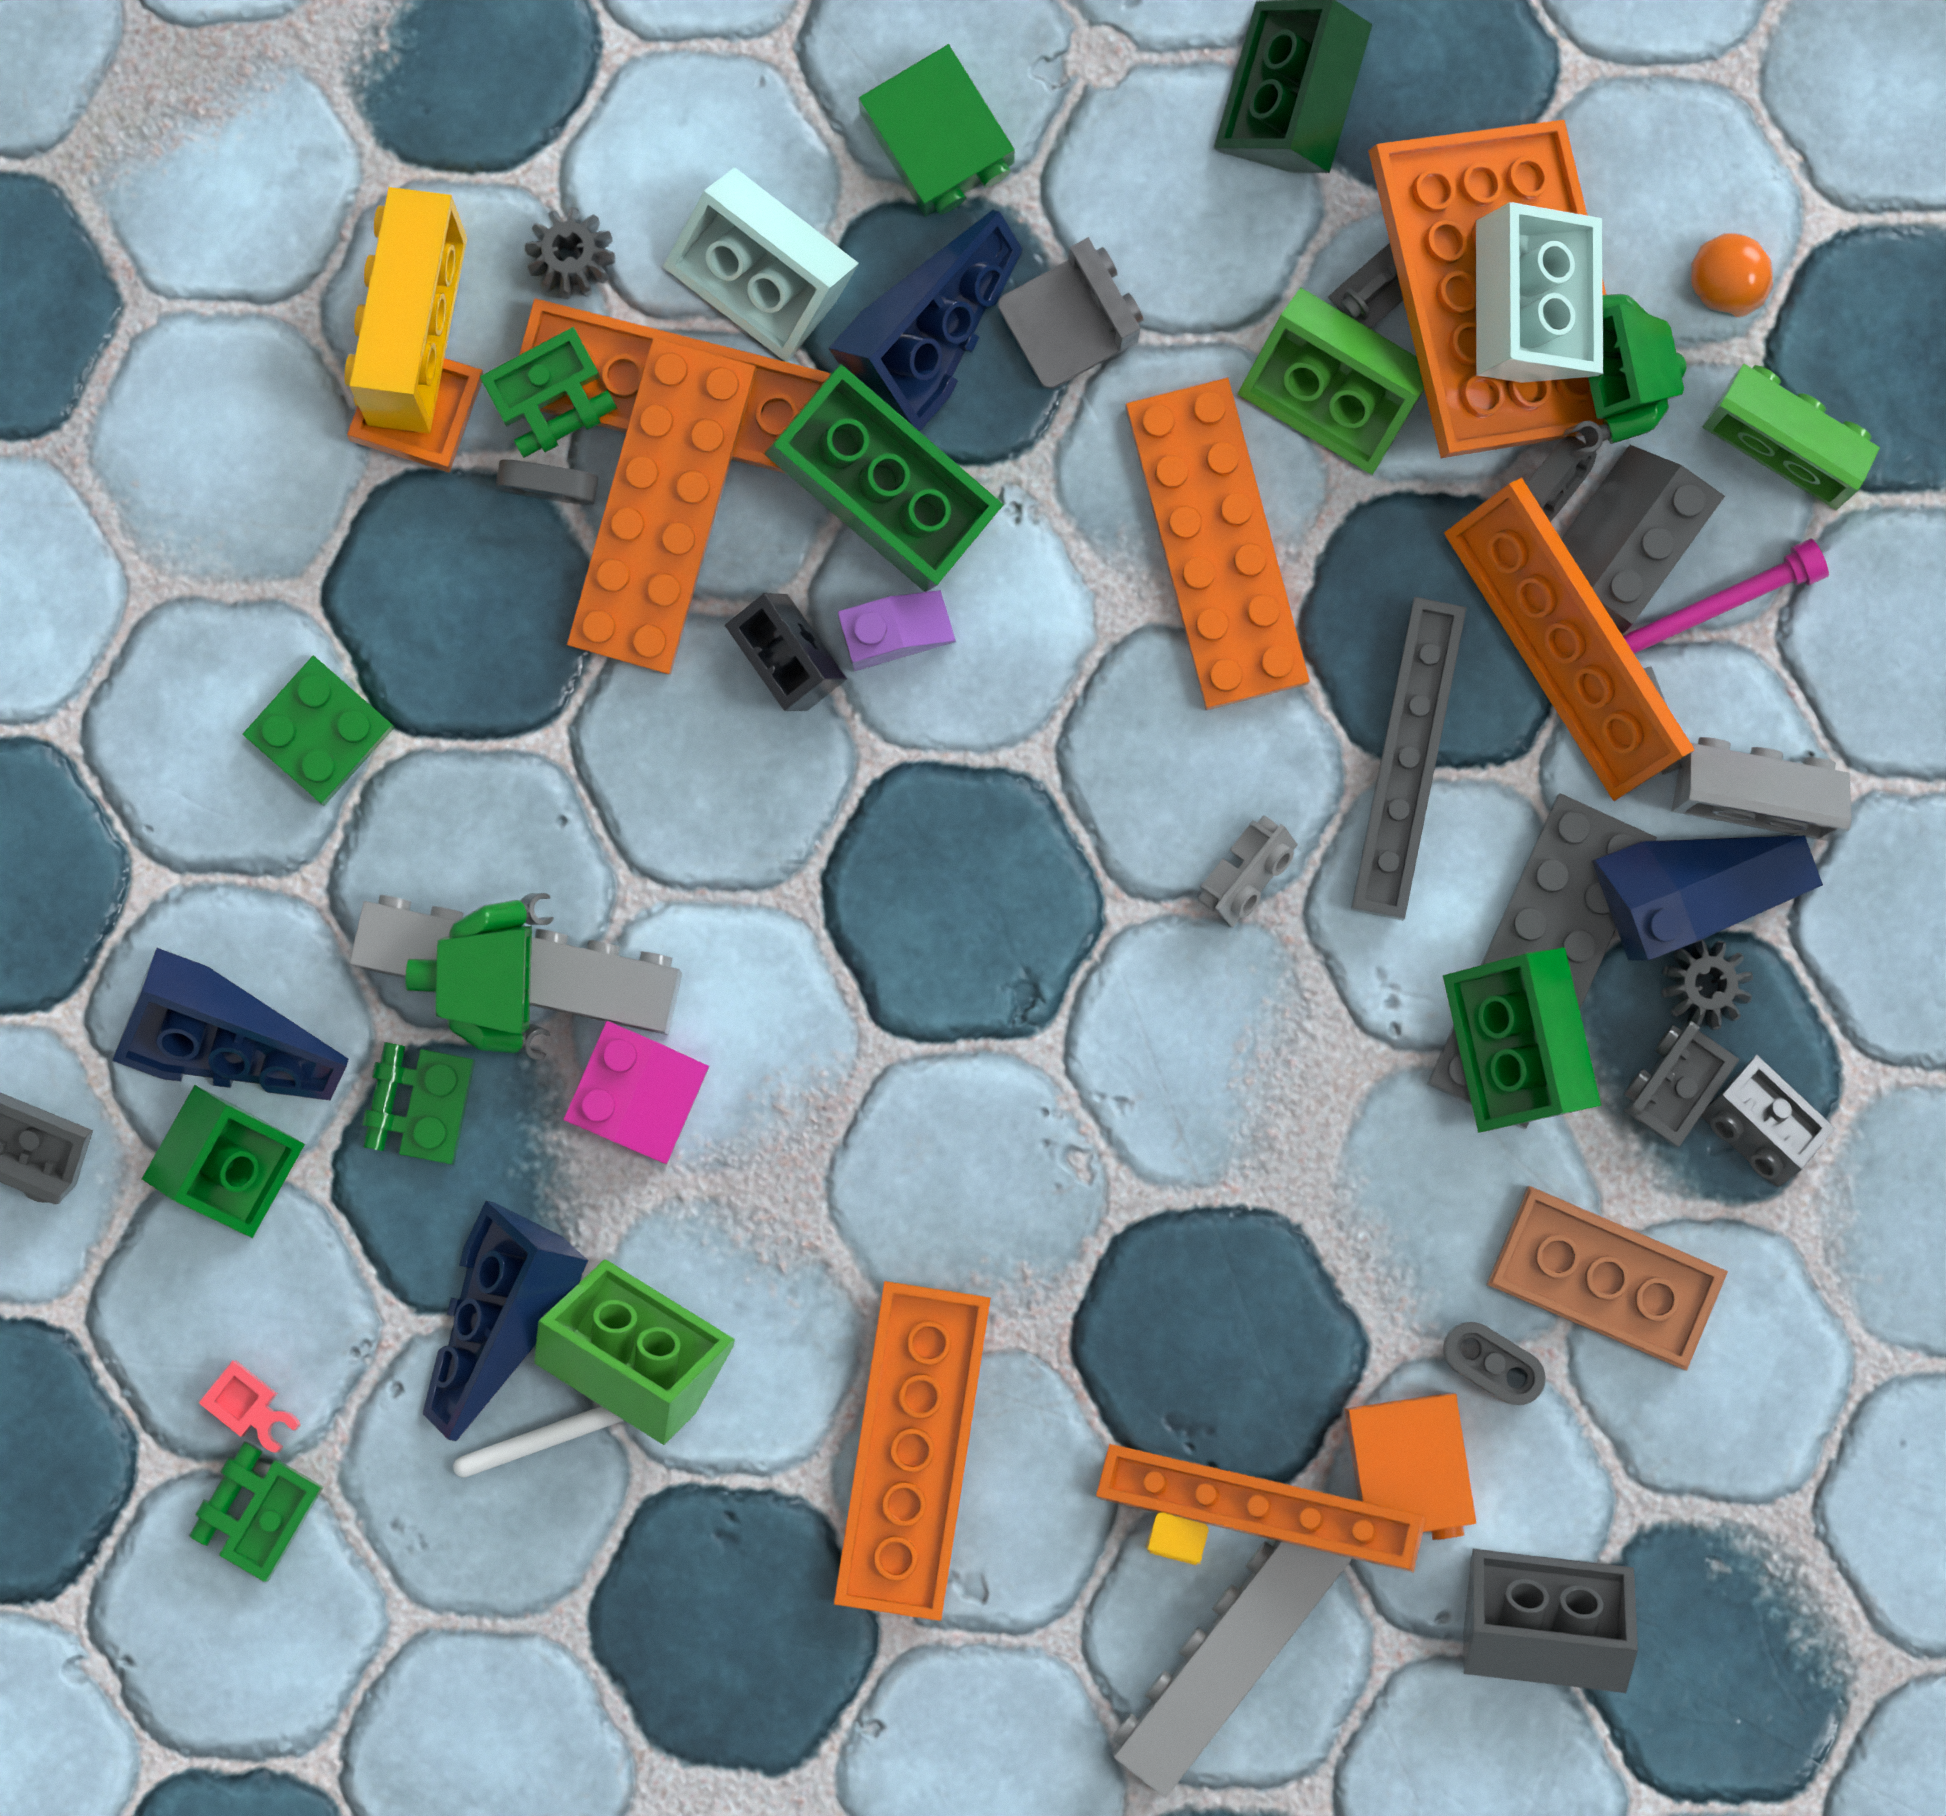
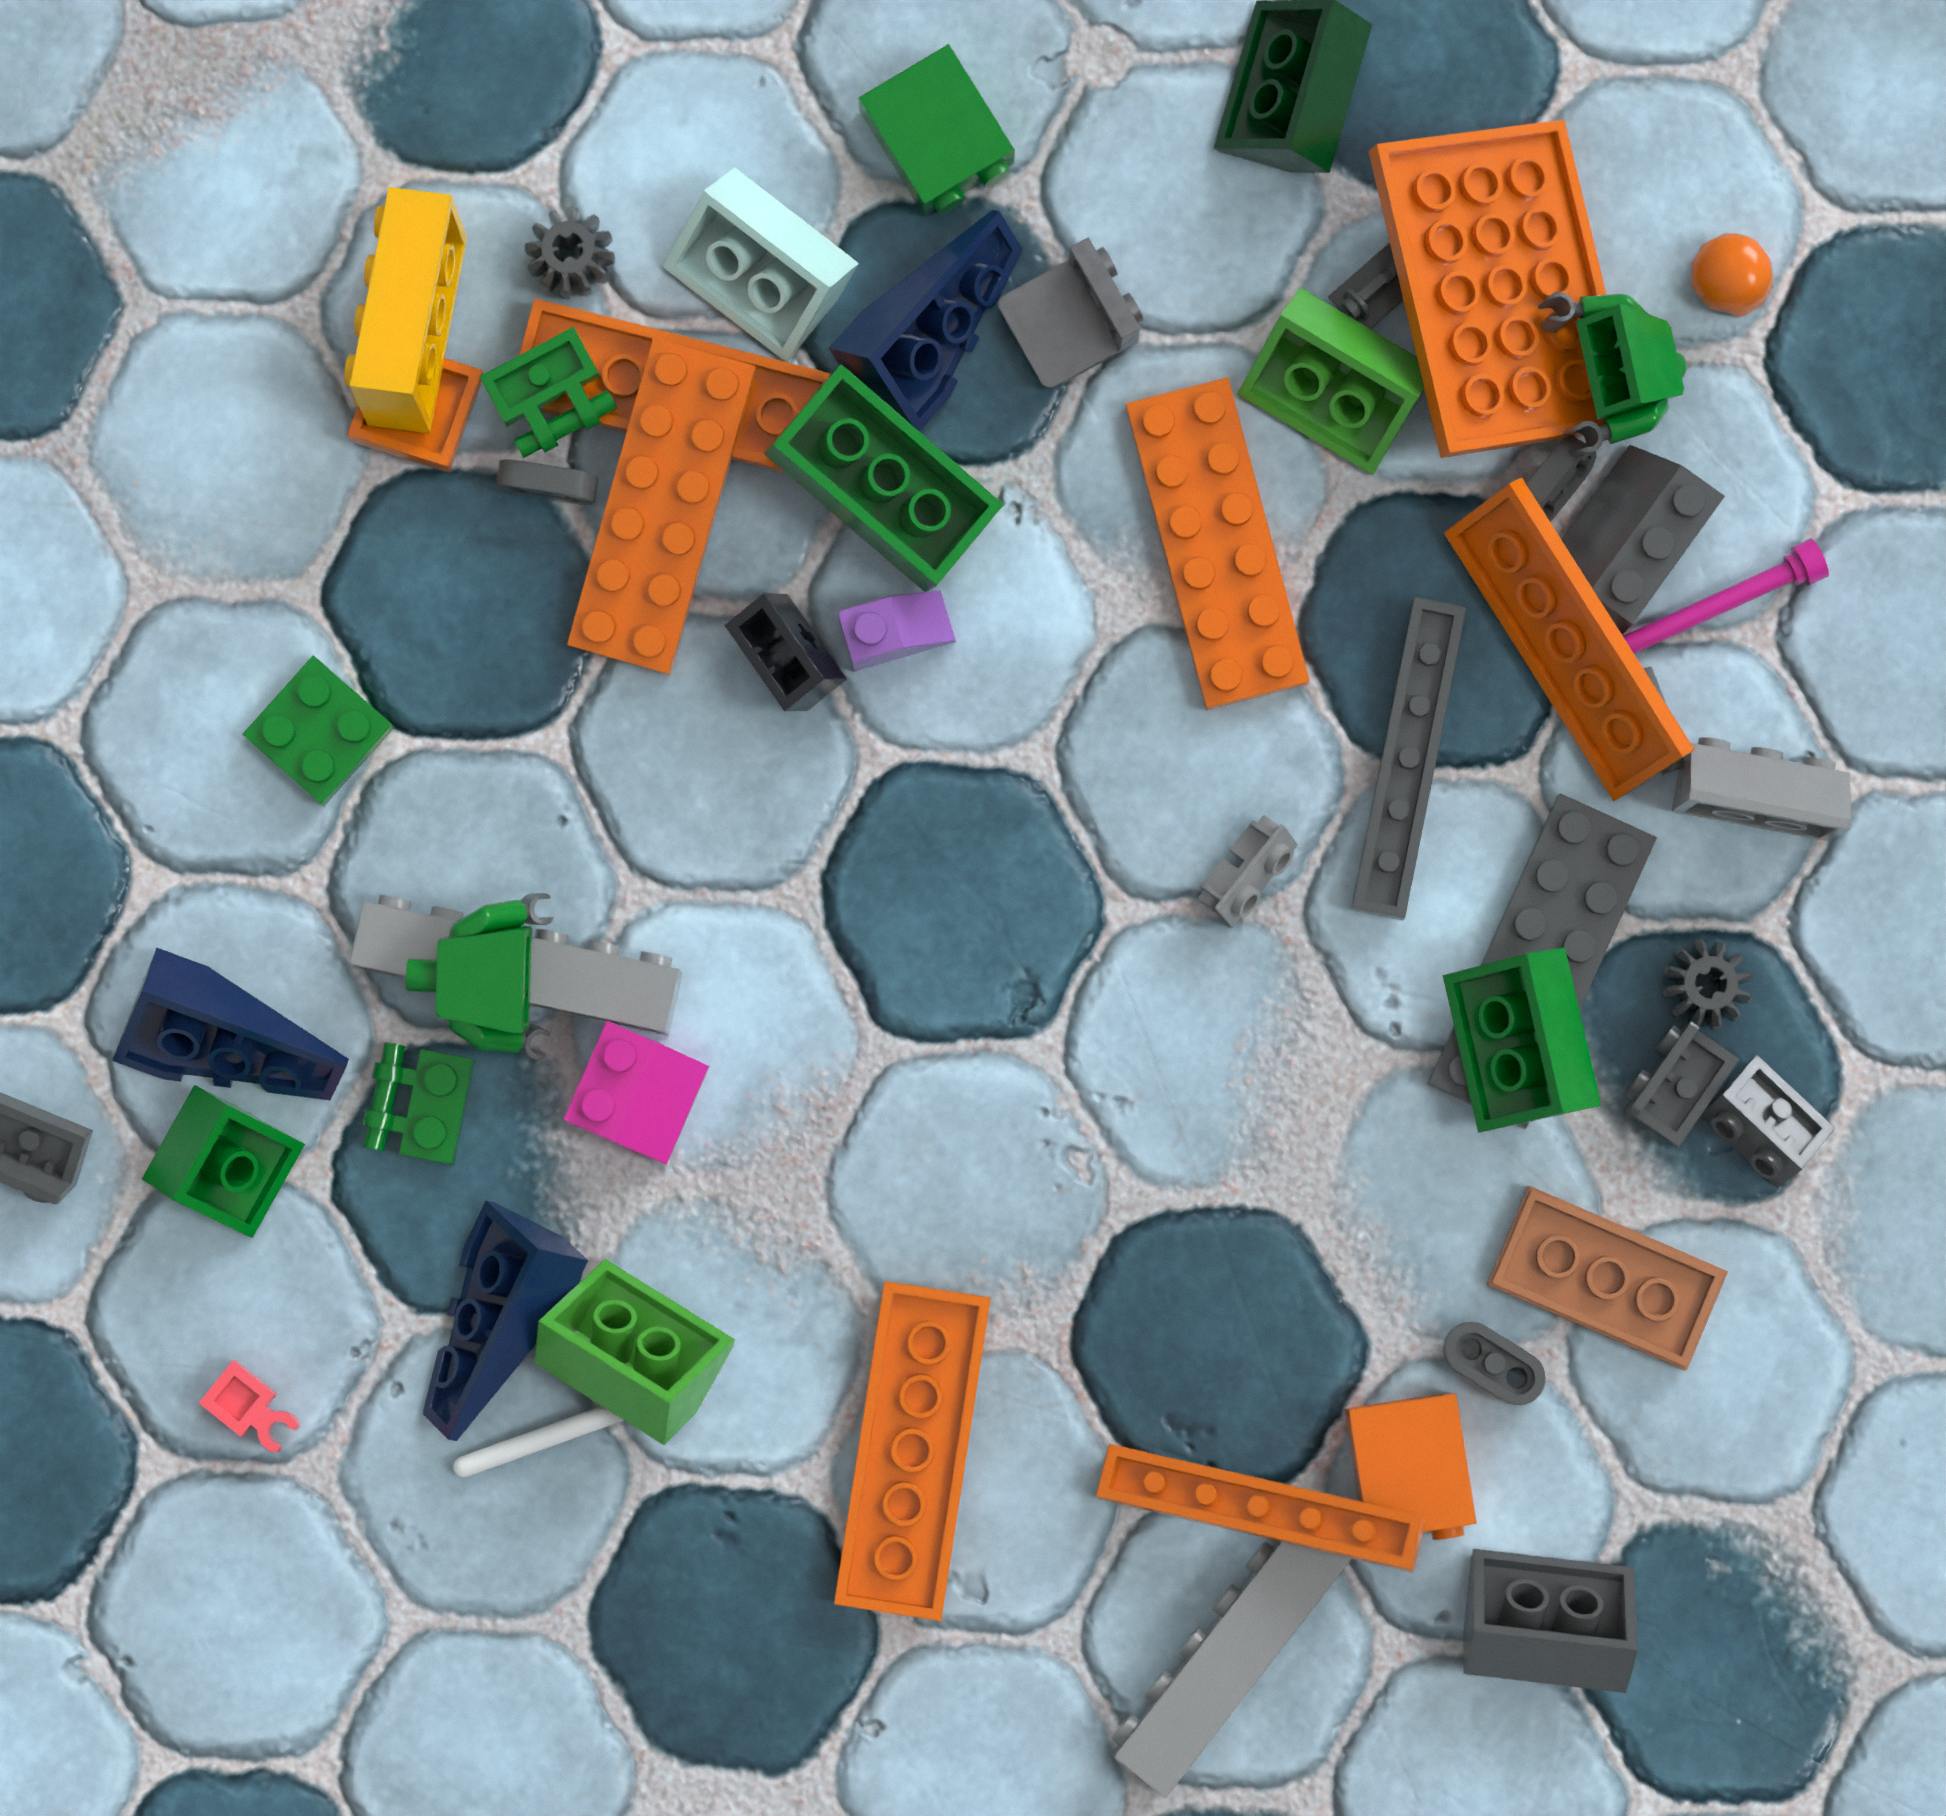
green plate [189,1441,324,1583] -> none
yellow slope [1145,1512,1209,1566] -> none
light aqua slope [1476,202,1603,383] -> none
dark blue wedge [1592,835,1823,961] -> none
bright green slope [1702,364,1880,511] -> none

